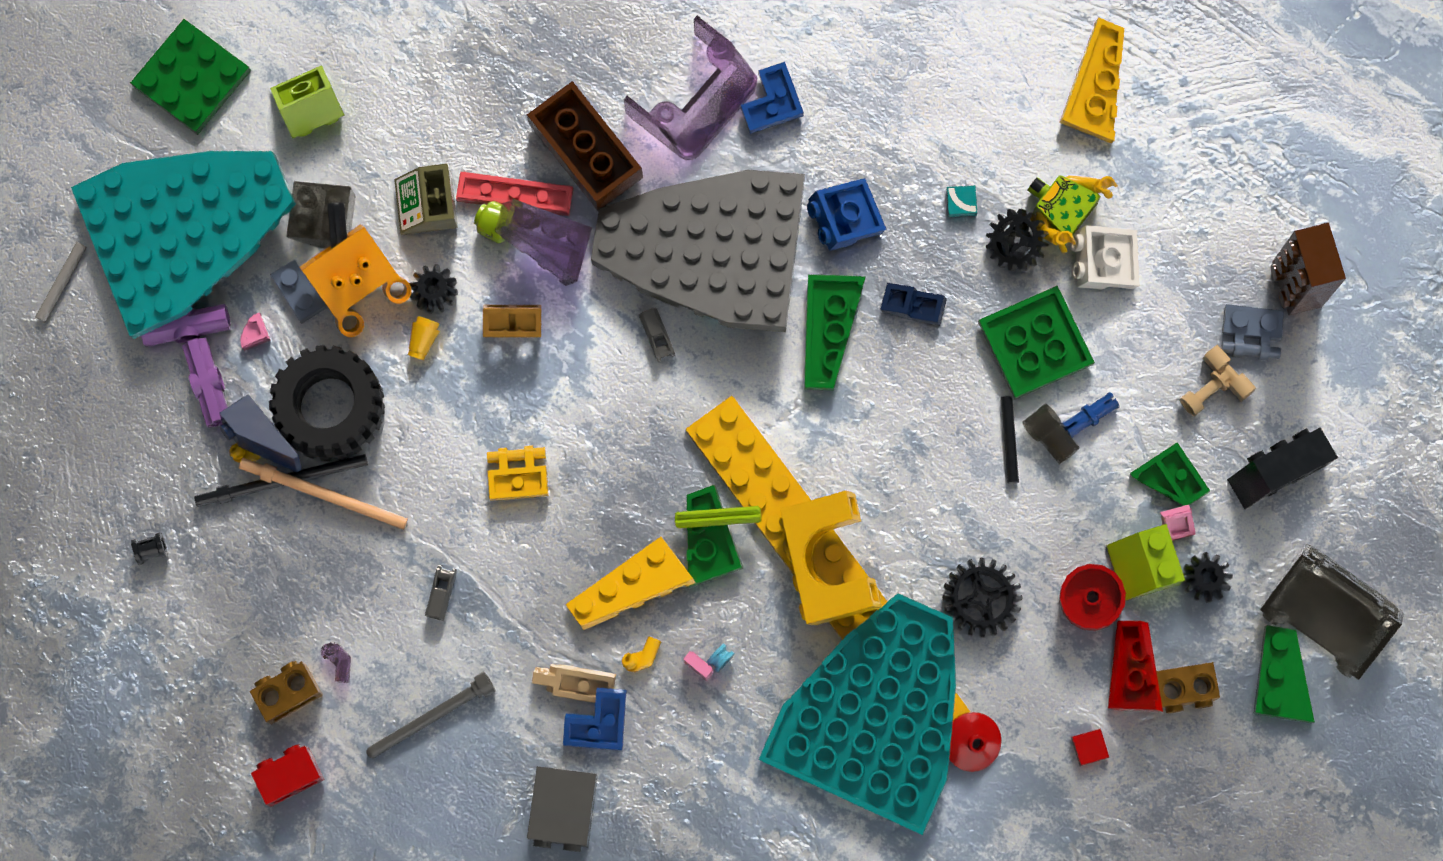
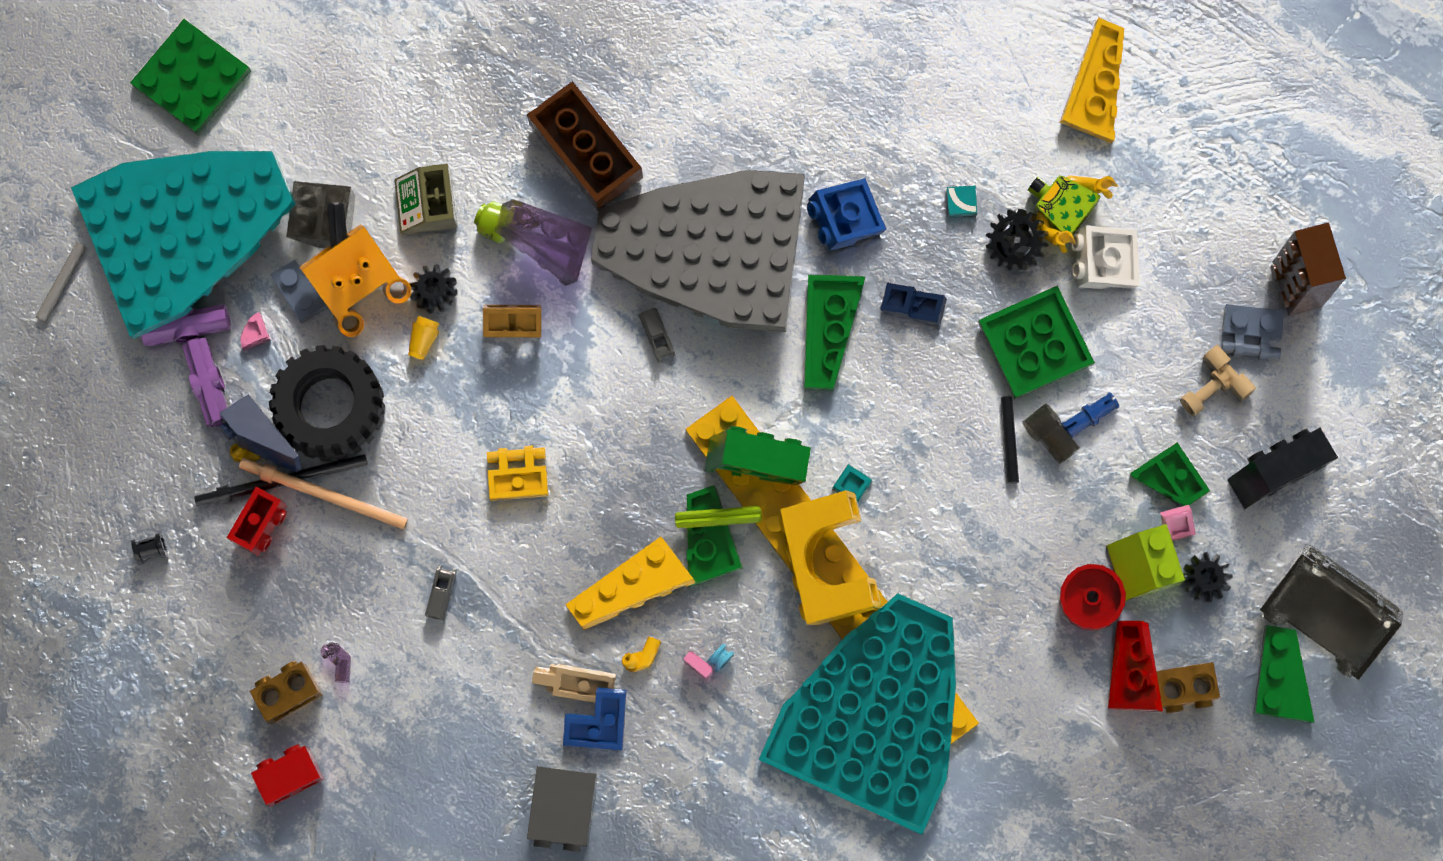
lime slope [270,65,345,139] -> none
dark grey piece [366,671,496,758] -> none
coral tile [456,171,574,216] -> none
clear purple windscreen [623,15,757,160] -> none
blue plate [741,62,804,134] -> none
black gear [942,558,1023,638] -> none
red dish [949,712,1002,772] -> none
red tile [1071,729,1109,766] -> none
none -> red brick [226,487,287,557]
none -> green wedge [705,426,811,485]
none -> teal tile [832,464,872,503]

